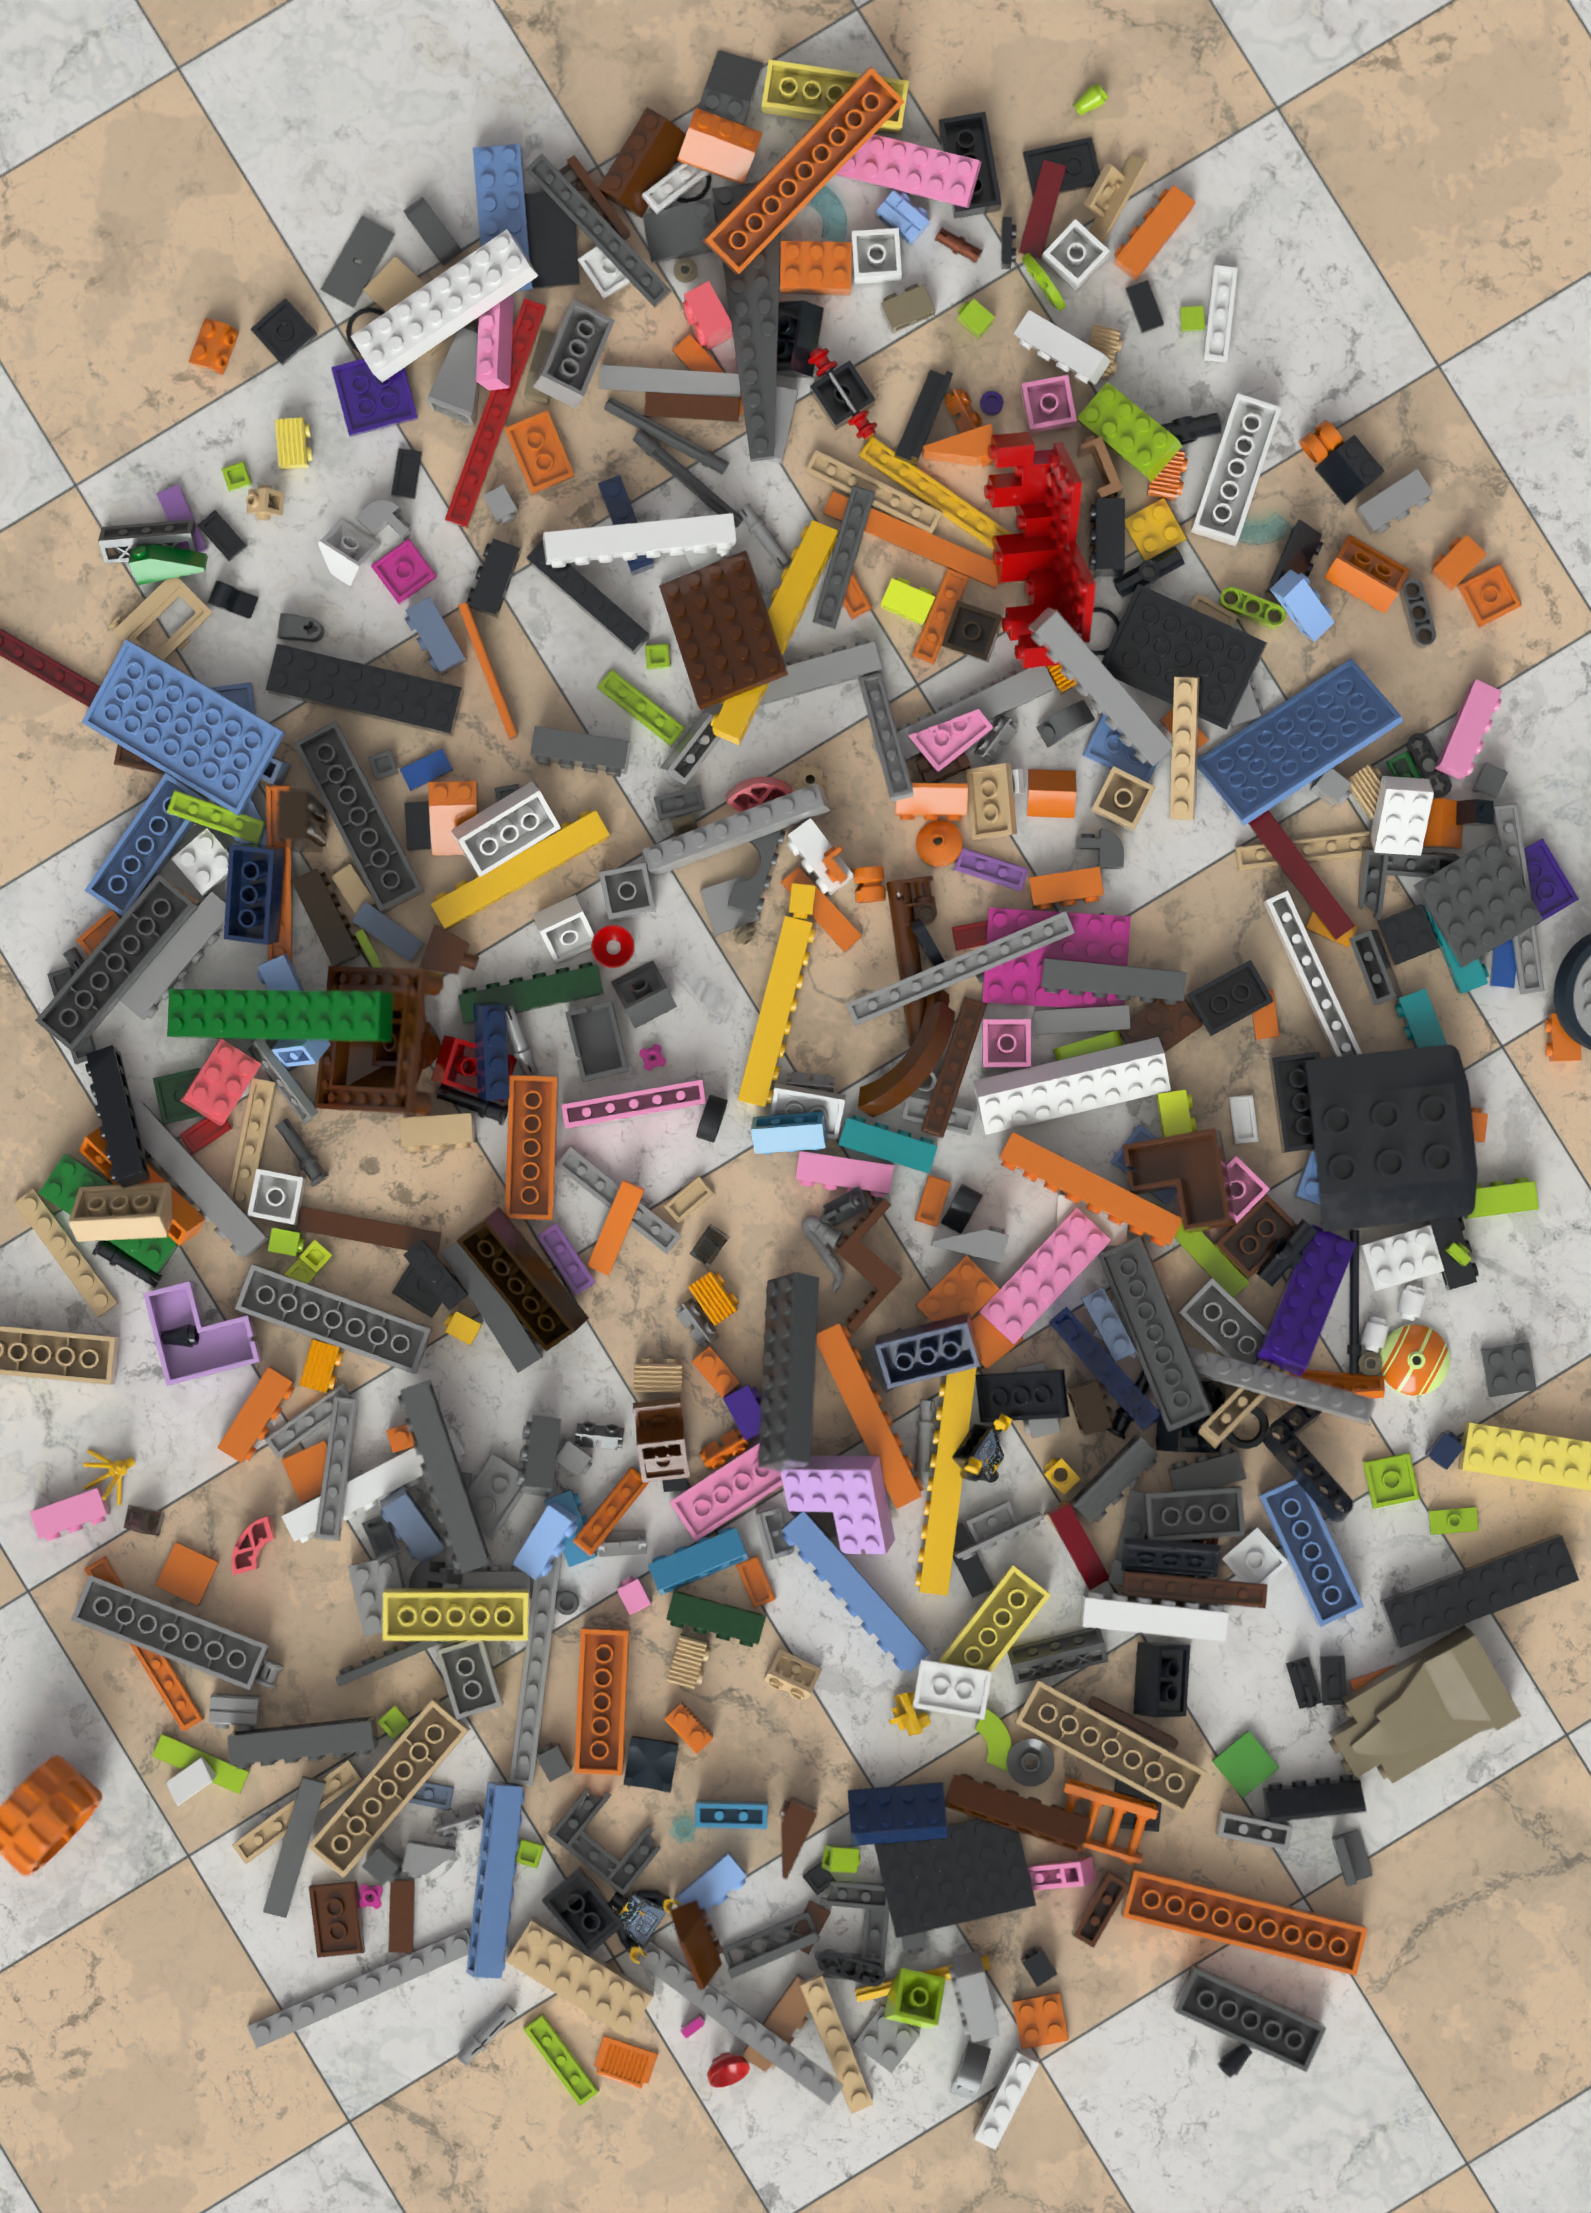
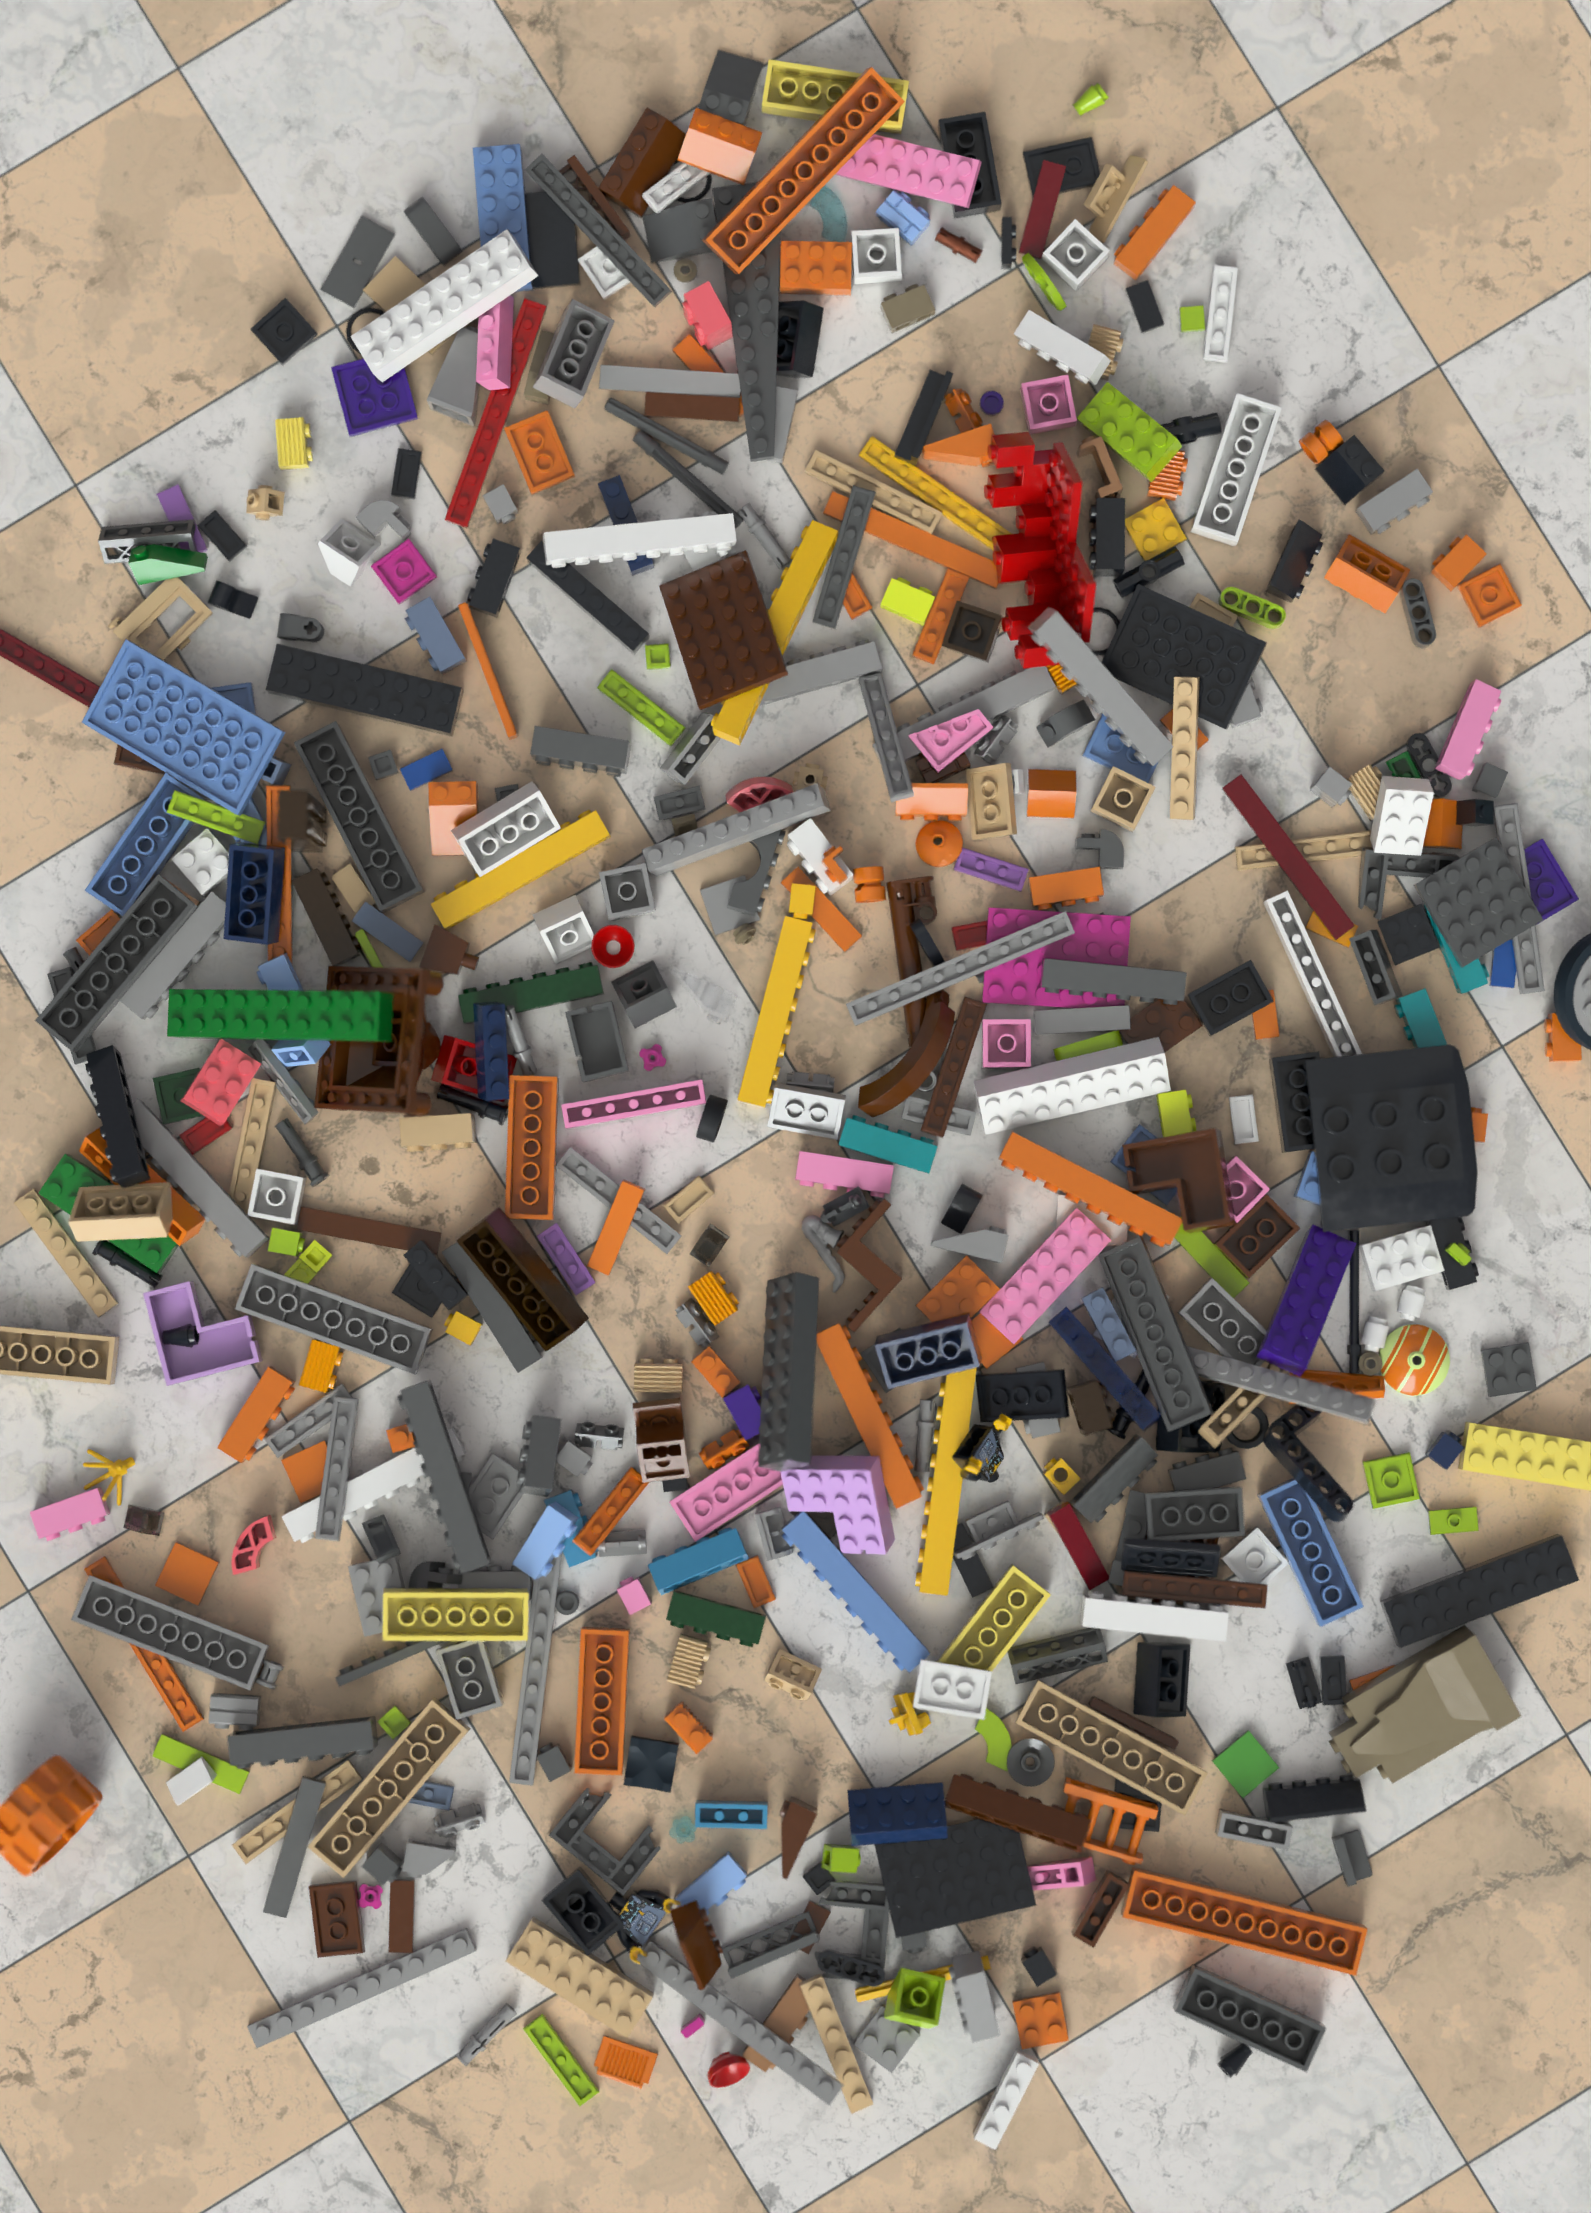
orange bracket [189,318,239,375] -> none
lime tile [221,461,252,492] -> none
sand blue brick [380,1485,445,1563] -> none
black tile [405,801,431,851] -> none
medium blue brick [466,1782,524,1978] -> none
lime tile [515,1838,544,1868] -> none
brick [751,1111,827,1154] -> none
black brick [808,347,878,440] -> none
orange tile [915,1175,951,1227] -> none
dark grey brick [950,2041,991,2100] -> none
lime brick [957,299,995,340] -> none
medium blue plate [1197,658,1403,826] -> none
clear light blue tile [1238,513,1293,545] -> none
black piece [1256,1219,1319,1287] -> none
light blue brick [1270,569,1335,642] -> none
lime brick [1464,1177,1539,1219] -> none

